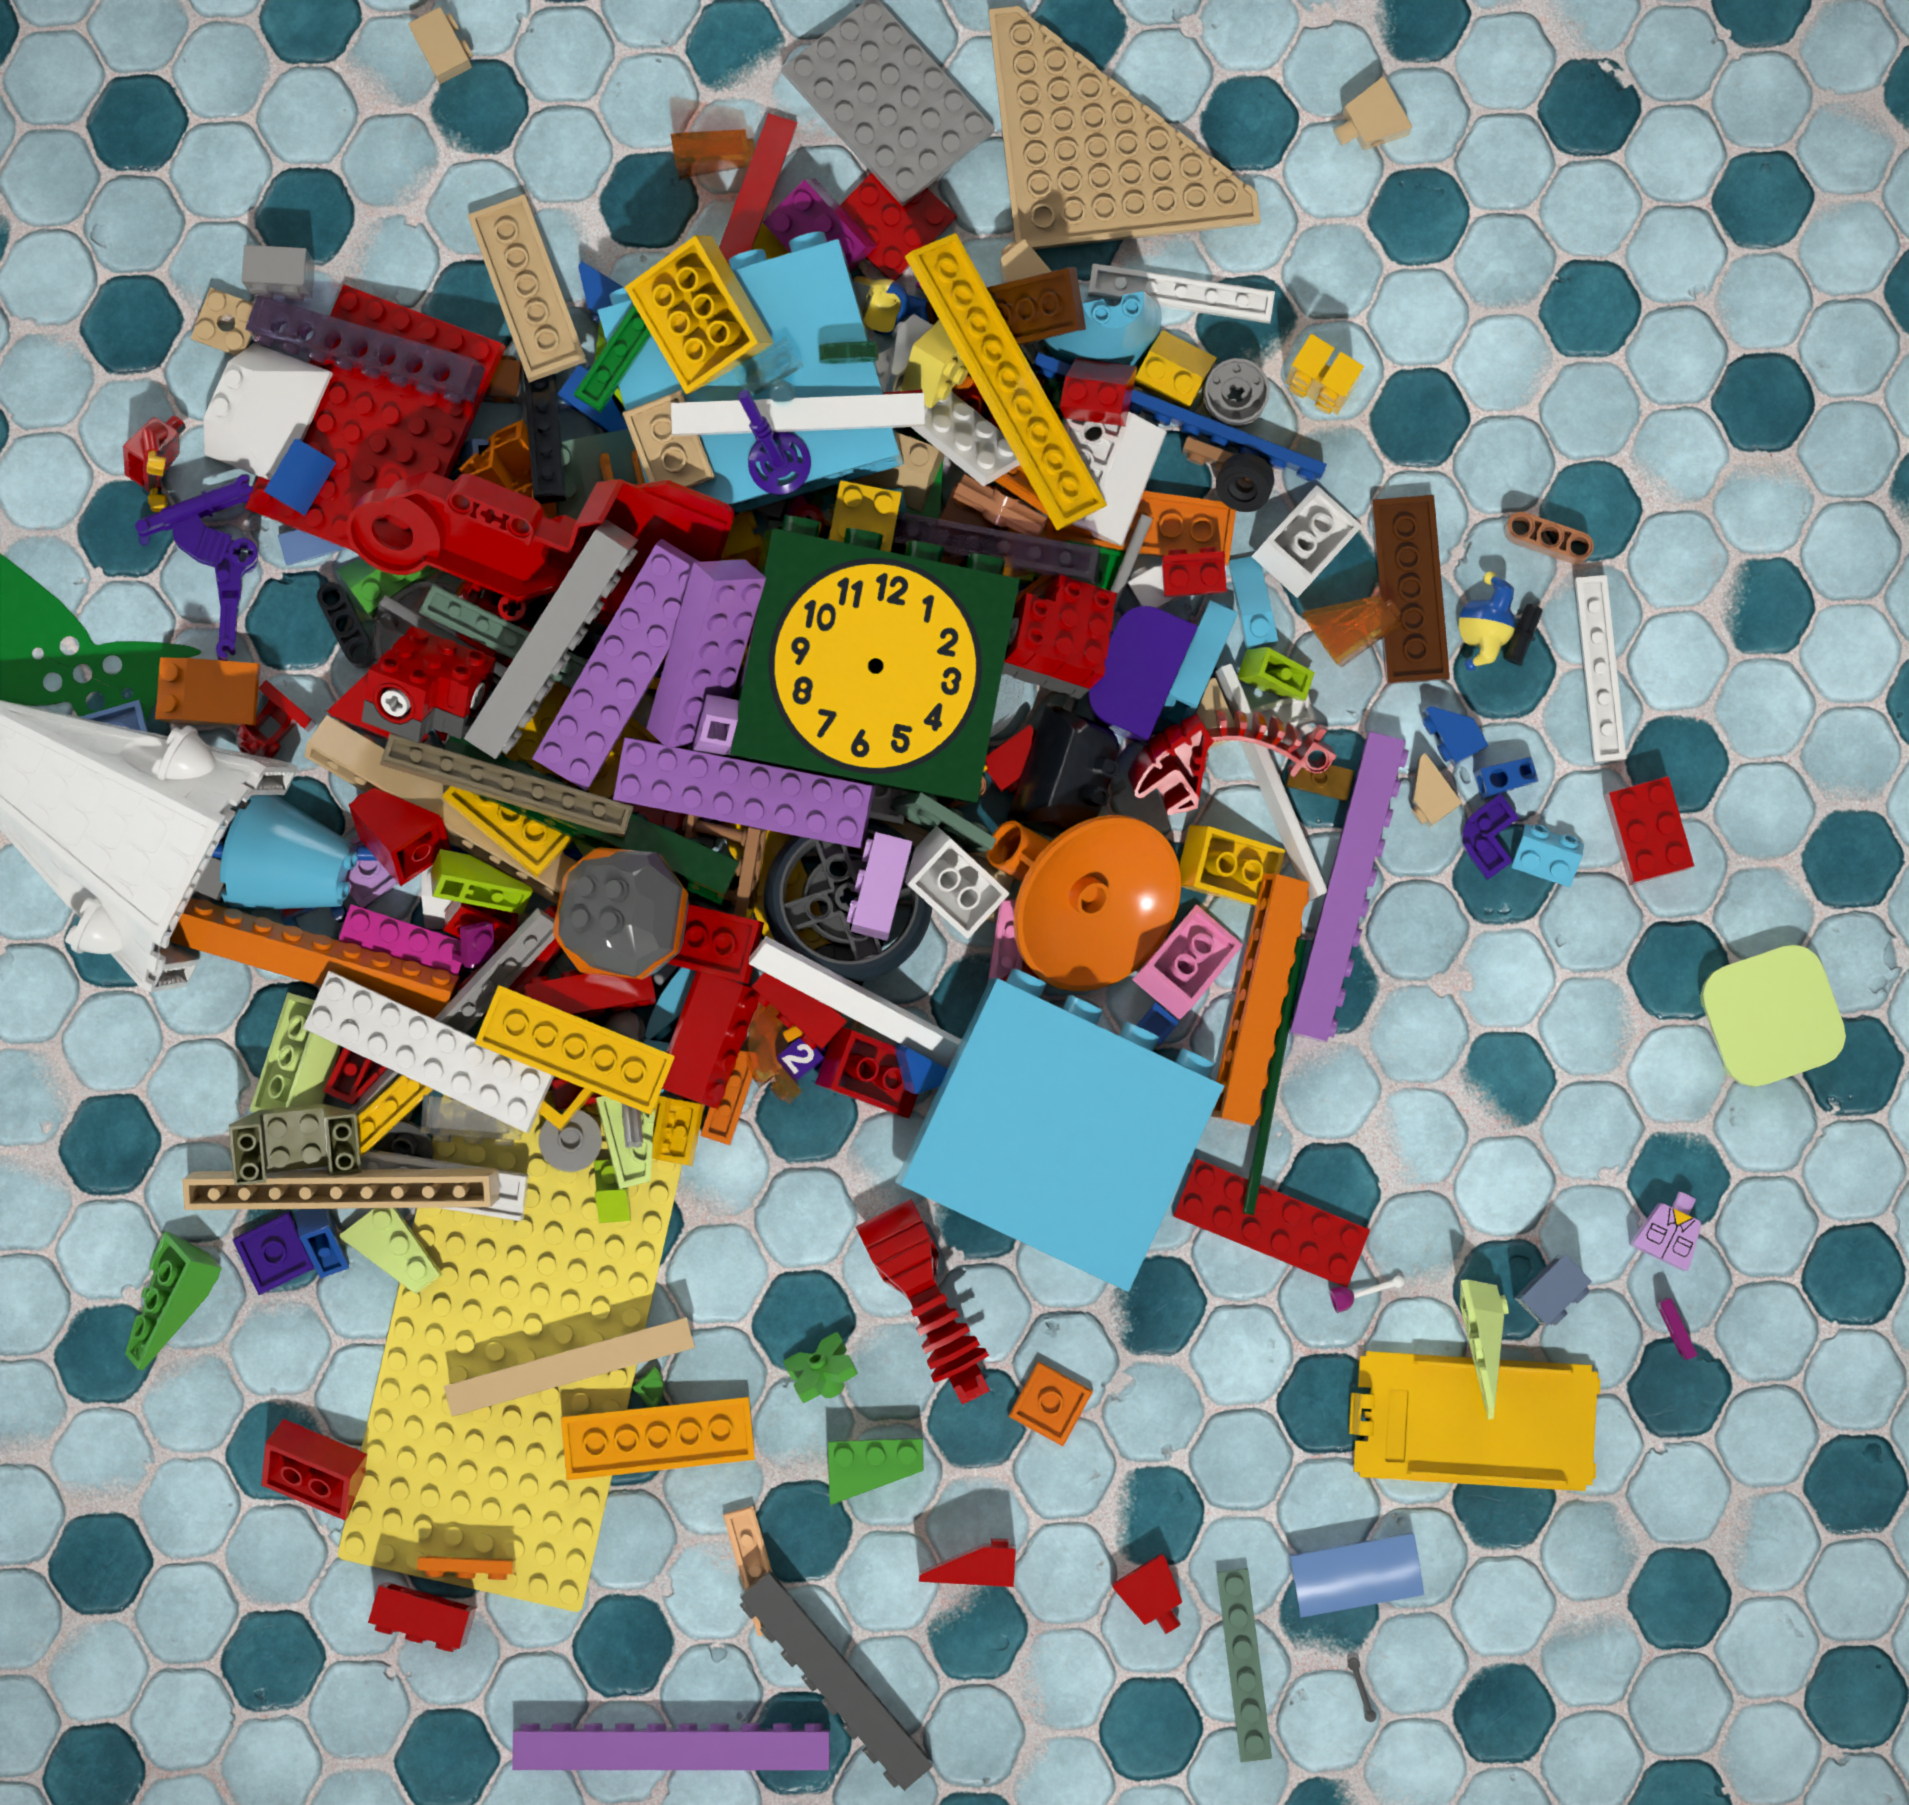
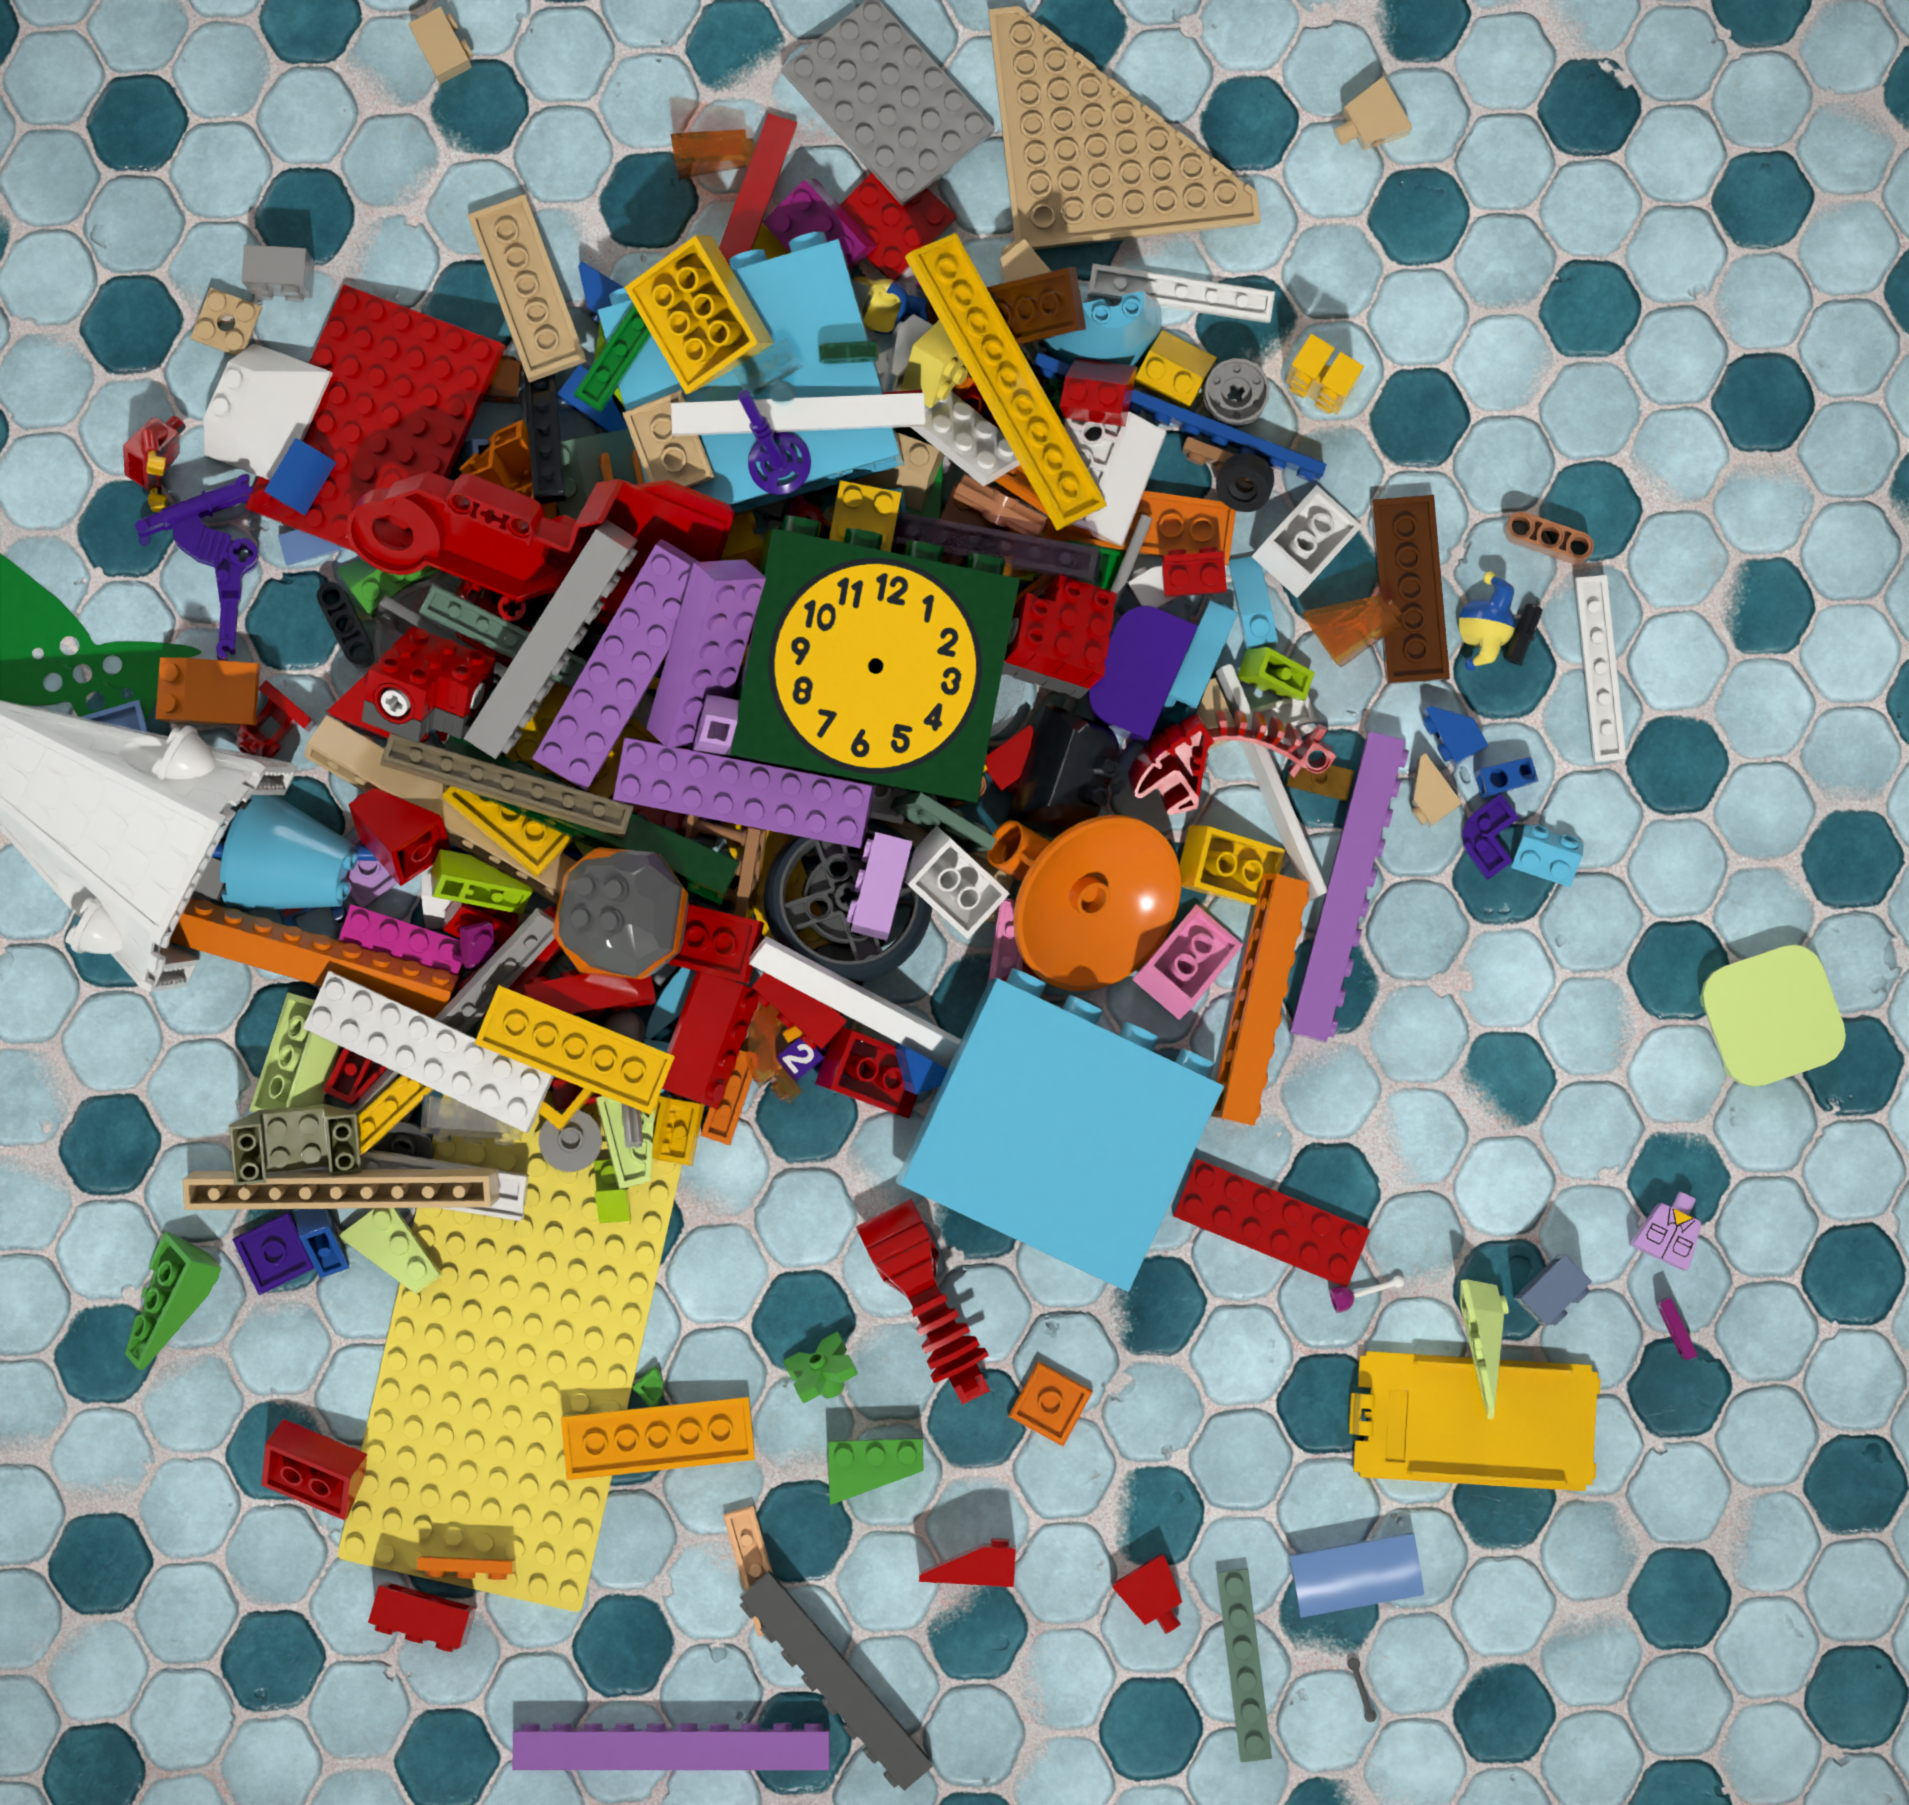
clear purple brick [245,295,486,404] -> none
tan tile [444,1317,695,1416] -> none
blue plate [1136,1002,1179,1046] -> none
dark green piece [1242,939,1306,1215] -> none
red brick [1604,776,1695,886] -> none

